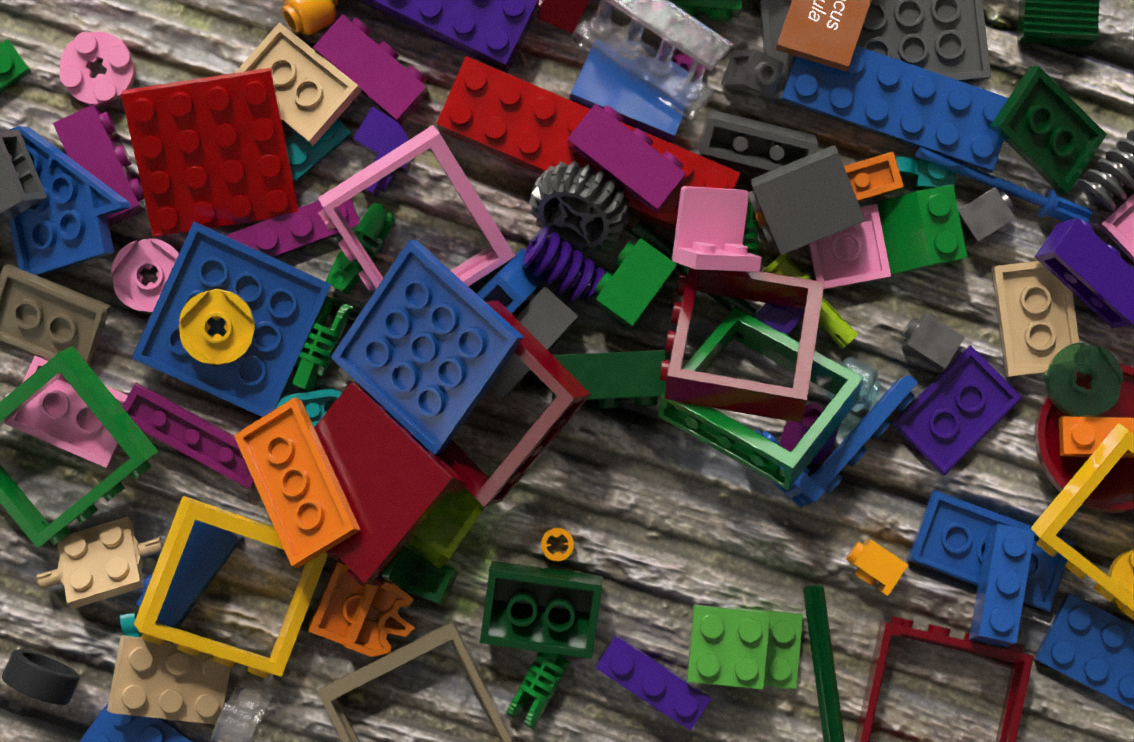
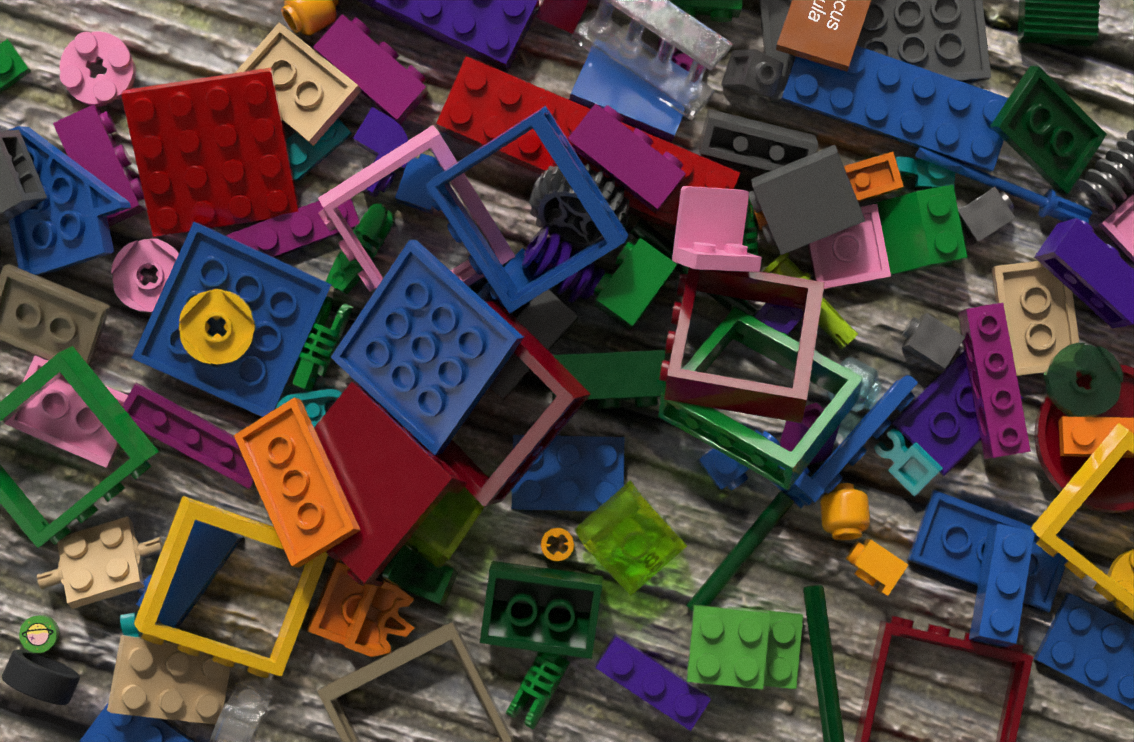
none -> bright green tile [19,615,60,653]
none -> blue brick [395,154,443,215]
none -> blue window [425,106,628,313]
none -> blue plate [511,435,625,512]
none -> clear neon green brick [574,480,687,596]
none -> dark green piece [686,491,795,611]
none -> blue brick [697,448,749,491]
none -> light orange head [820,483,870,540]
none -> teal plate [874,428,943,497]
none -> magenta brick [958,302,1031,459]

